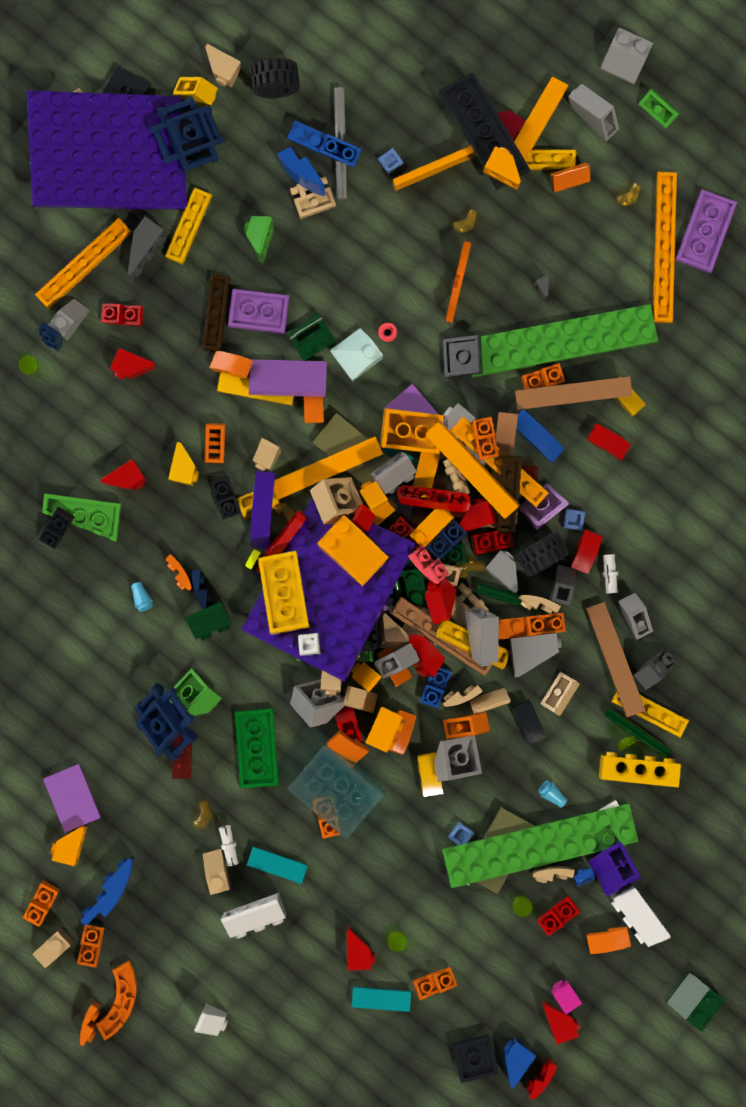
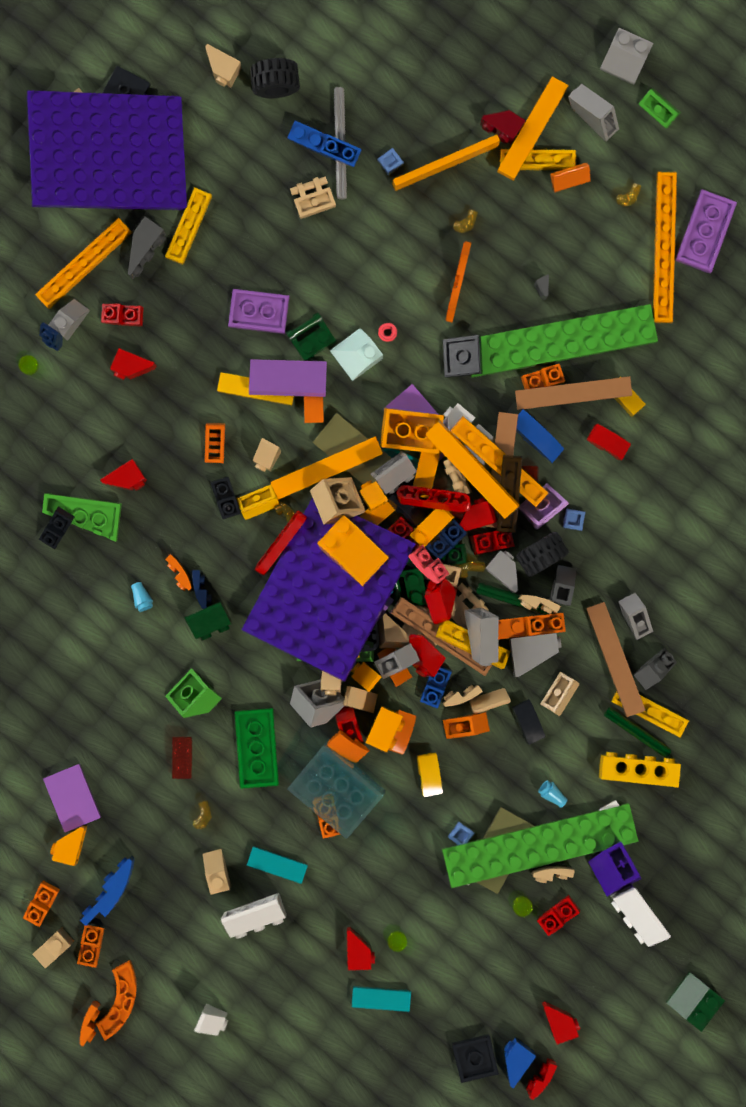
dark blue brick [135,683,197,761] -> none
dark blue brick [149,96,225,174] -> none
yellow slope [168,442,199,486] -> none
yellow slope [173,77,218,106] -> none
dark brown tile [202,274,230,352] -> none
orange slope [209,351,253,378] -> none
white pin [219,825,239,866] -> none
bright green slope [244,216,274,263] -> none
neon yellow tile [245,550,262,570] -> none
dark purple slope [250,471,275,549] -> none
yellow plate [258,551,310,635] -> none
blue slope [277,147,326,196] -> none
white tile [298,633,320,656] -> none
red tile [352,504,376,532] -> none
orange slope [412,967,458,1000] -> none
light grey slope [434,735,482,782] -> none
black plate [439,72,530,191] -> none
orange slope [472,417,499,461] -> none
light orange slope [483,146,521,190] -> none
dark pink brick [551,980,582,1014] -> none
red slope [570,529,603,574] -> none
blue plate [573,868,595,887] -> none
orange slope [587,927,631,954] -> none
white pin [603,554,618,594] -> none
clear neon green tile [616,735,637,751] -> none

